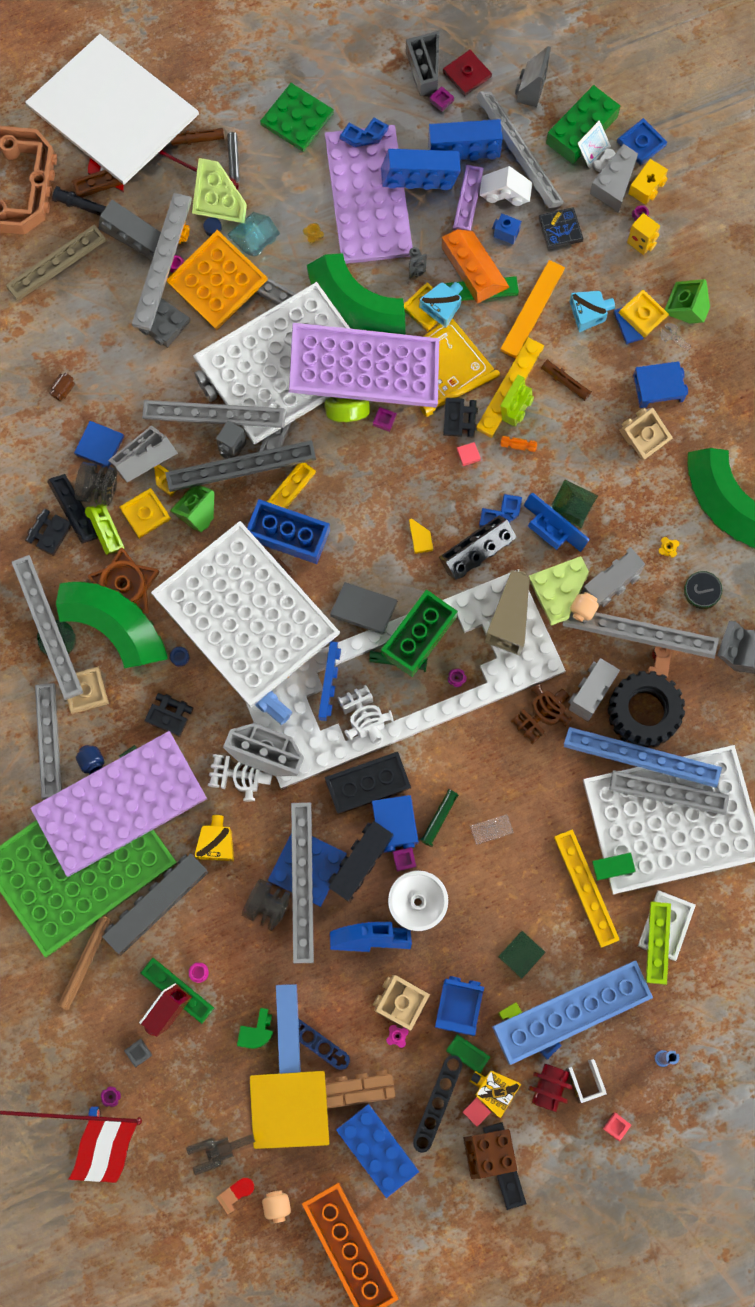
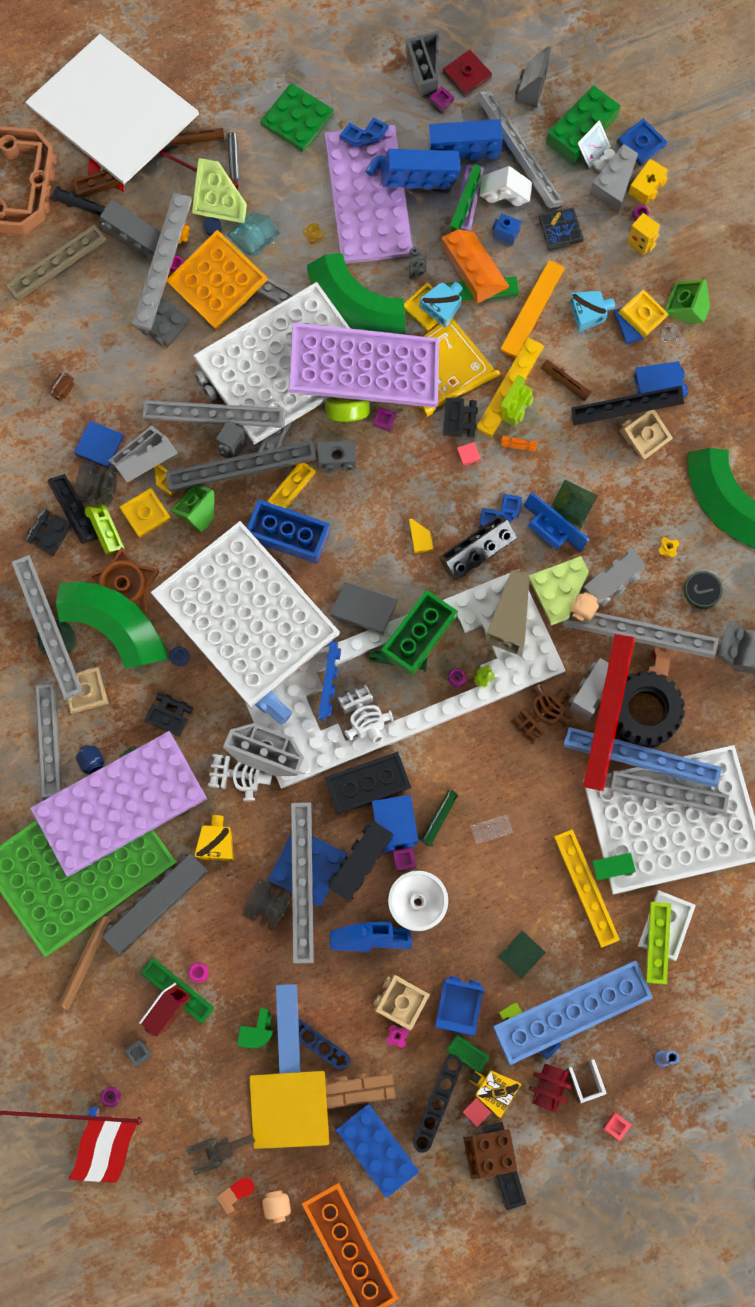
none -> dark grey brick [318,440,356,471]
none -> blue arm [365,155,386,176]
none -> green tile [450,164,482,232]
none -> lime plant [474,665,495,688]
none -> black plate [571,385,685,426]
none -> red tile [583,634,635,791]

